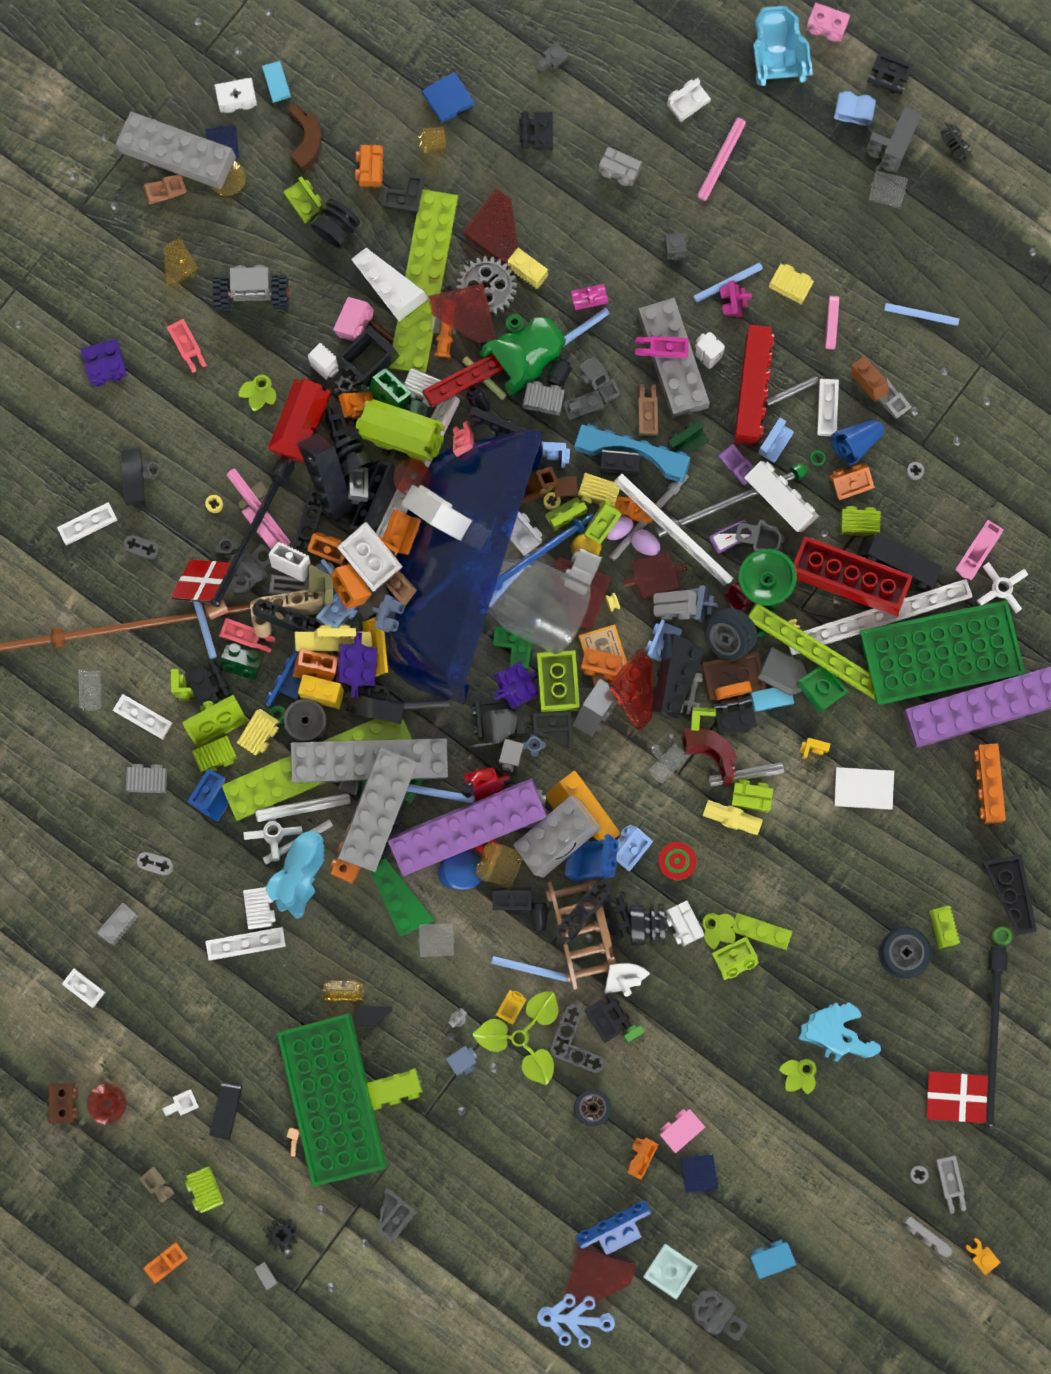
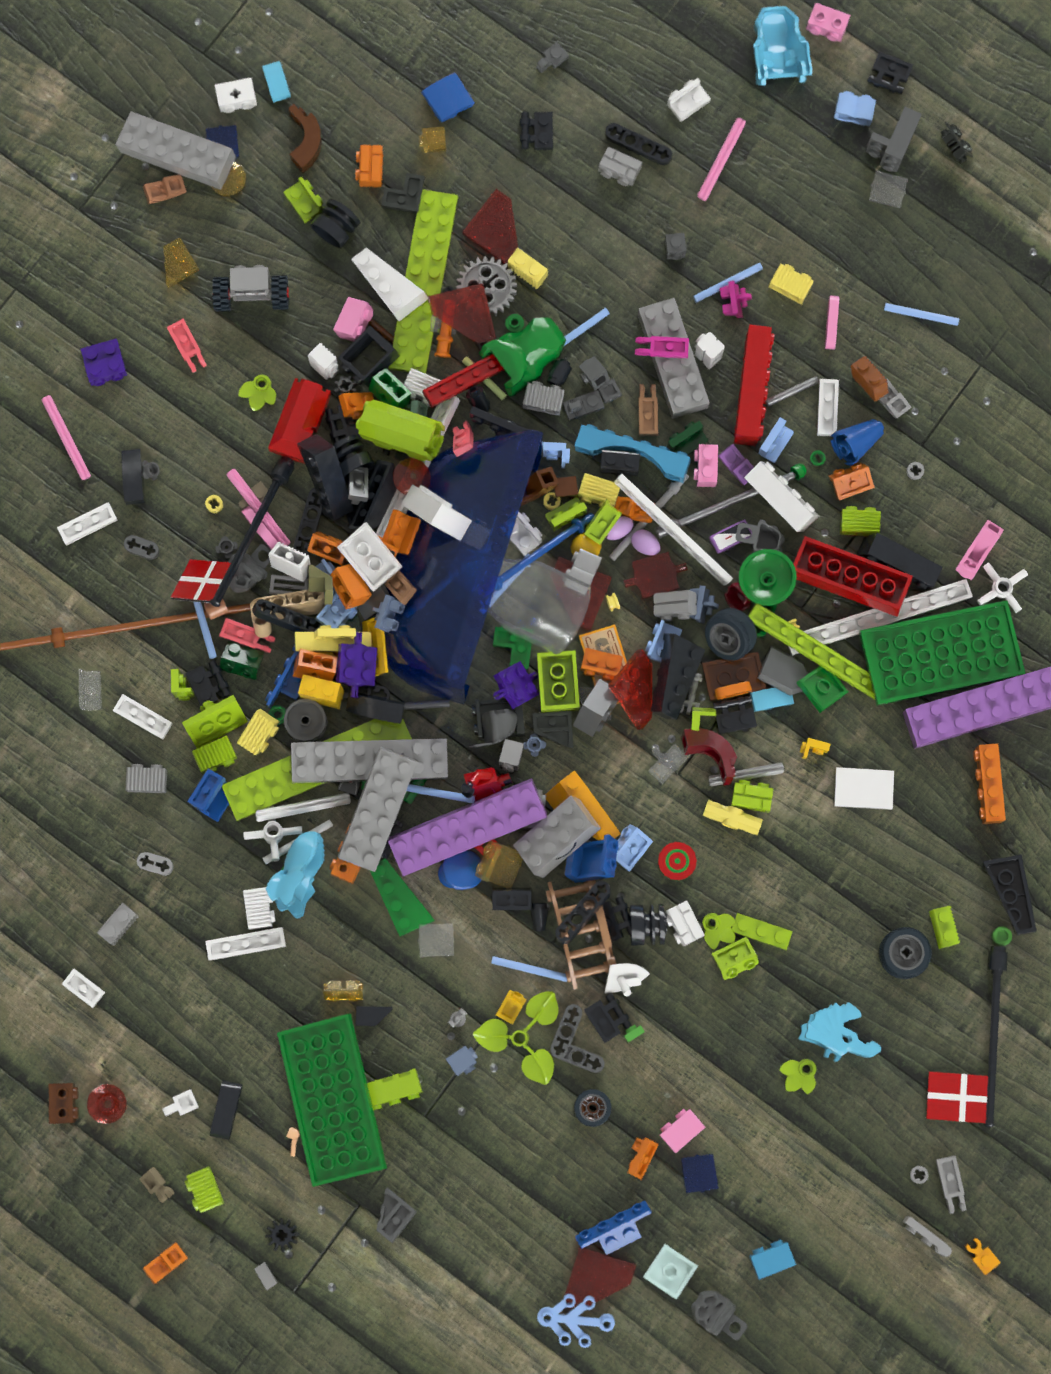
dark pink hips [571,284,608,310] -> none
none -> bright pink axle [42,395,91,480]
none -> black beam [605,123,672,165]
none -> bright pink brick [694,444,718,487]

